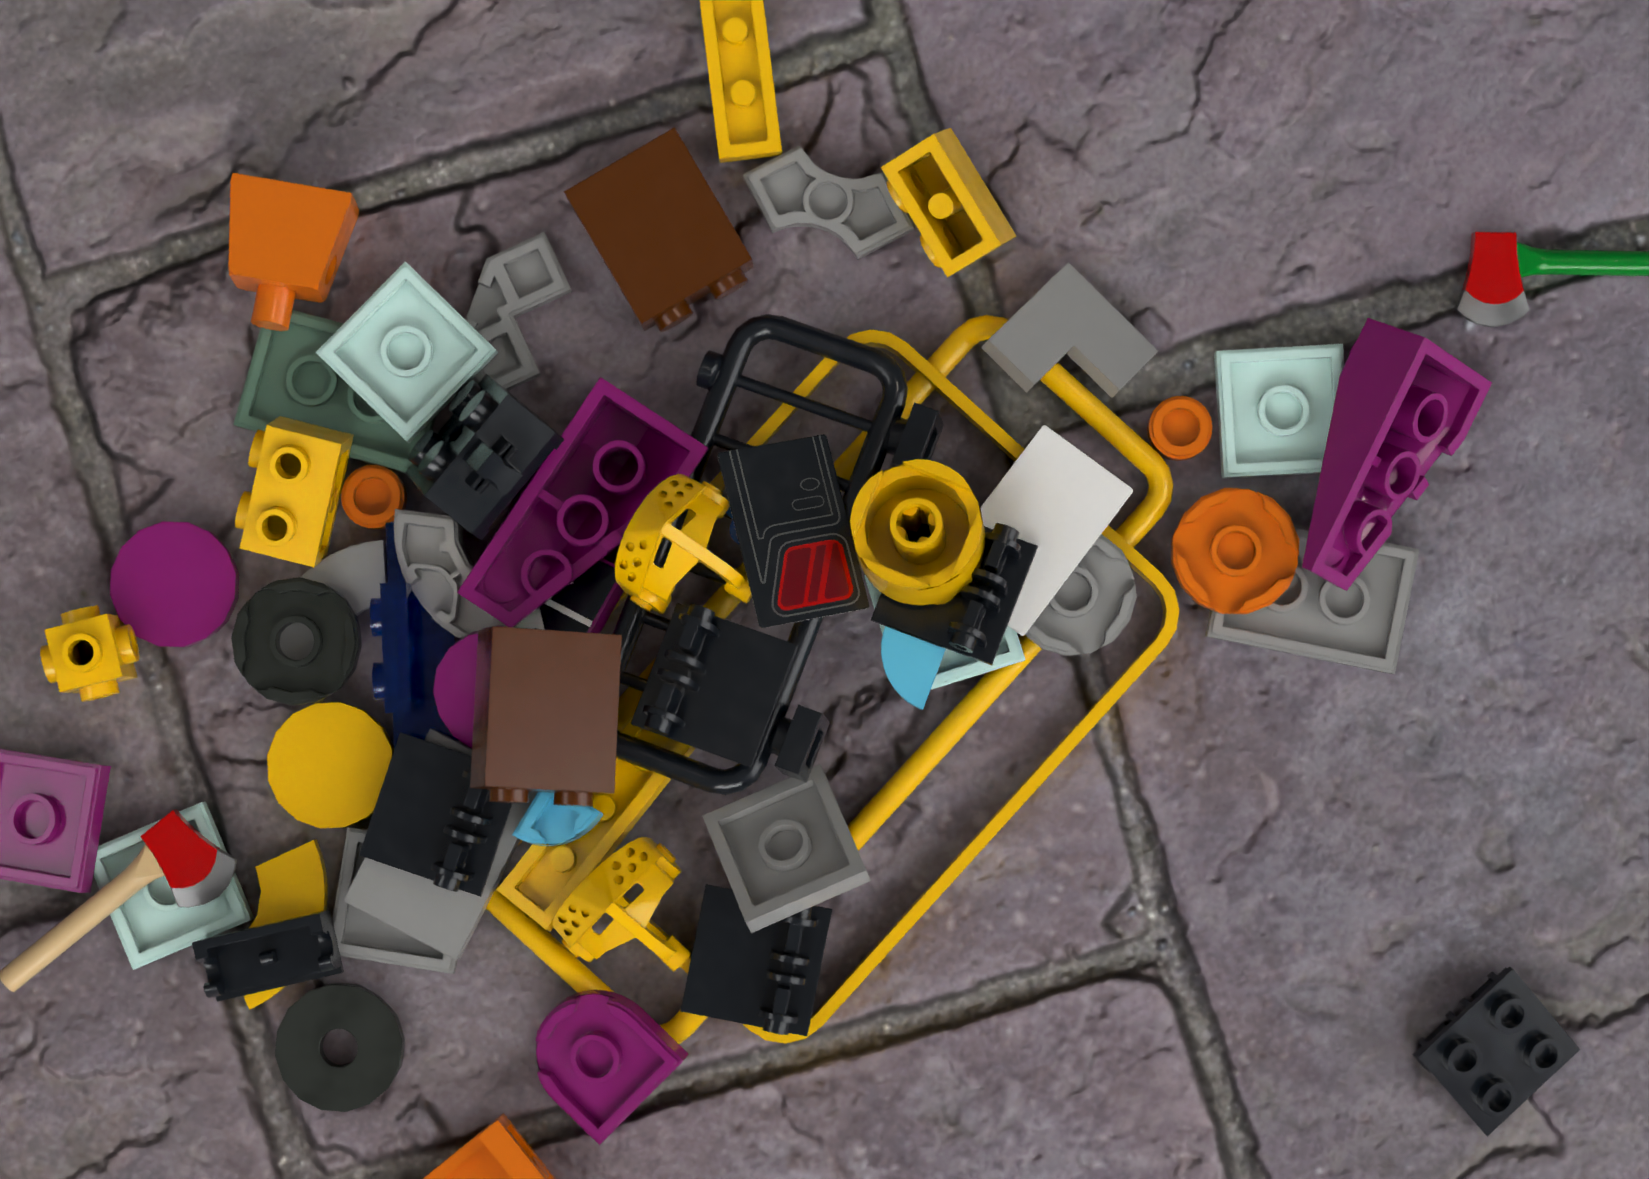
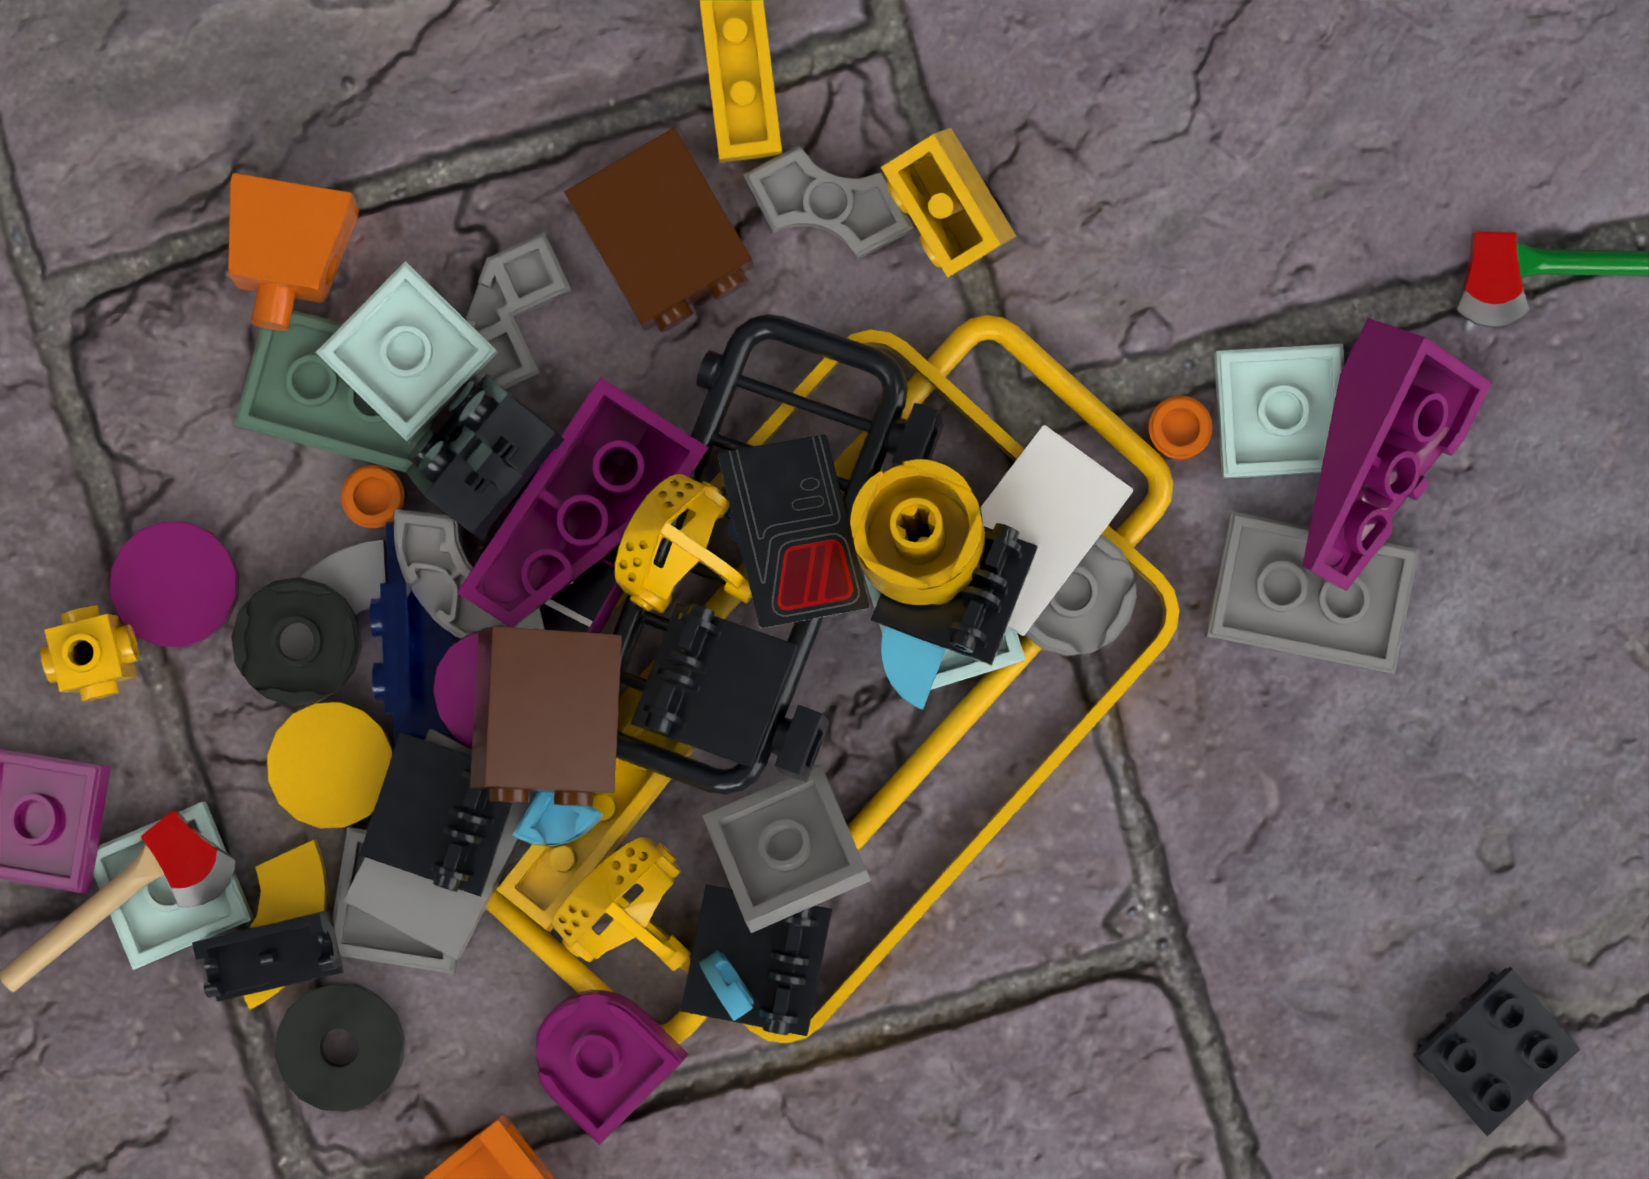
yellow brick [235,416,354,568] -> none
light grey tile [982,262,1158,398] -> none
orange tile [1171,488,1299,615] -> none
none -> medium azure tile [699,950,755,1021]

